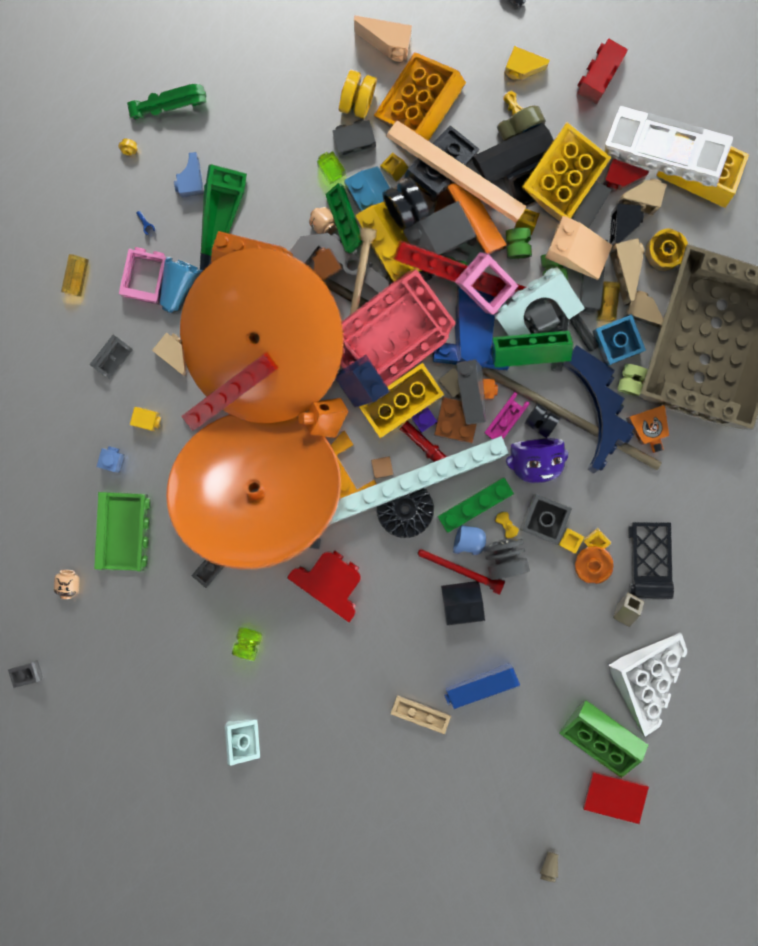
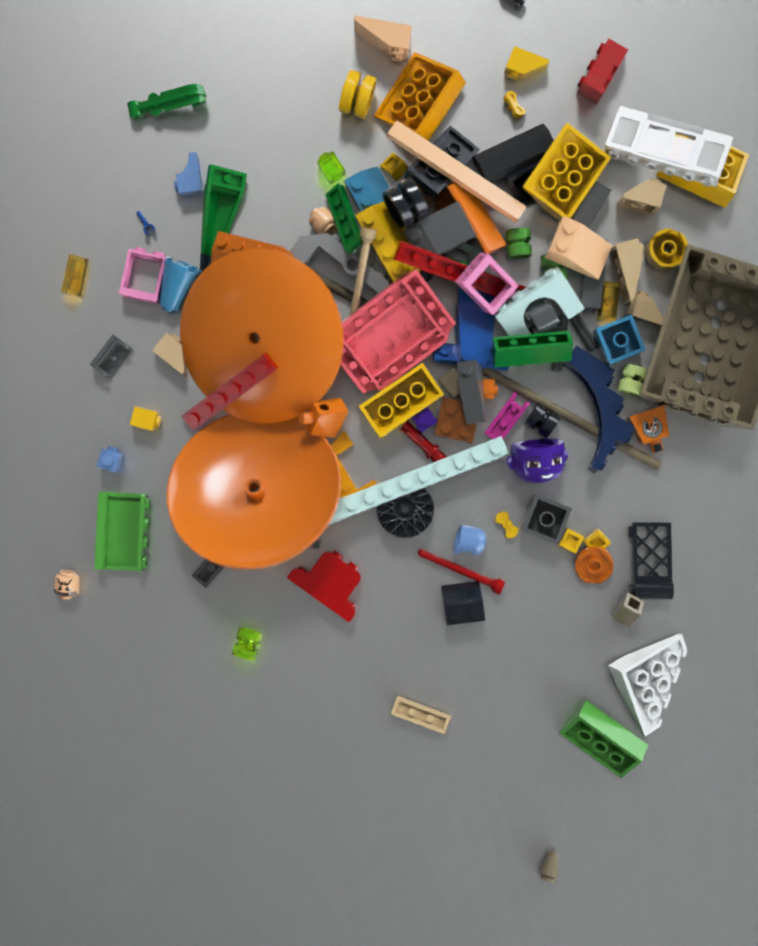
flat silver slope [8,660,43,688] -> none
yellow plate [118,138,138,156] -> none
light aqua slope [225,719,260,765] -> none
dark orange arch [312,247,343,281] -> none
dark grey brick [332,119,376,157] -> none
dark blue slope [335,355,390,407] -> none
medium nougat slope [371,456,394,479] -> none
green brick [437,477,514,533] -> none
blue slope [444,663,521,709] -> none
dark grey wheel [484,538,530,580] -> none
olive animal [497,105,546,142] -> none
yellow slope [514,208,540,235] -> none
red tile [583,771,649,824] -> none
red slope [603,159,649,191] -> none
black slope [609,204,644,247] -> none

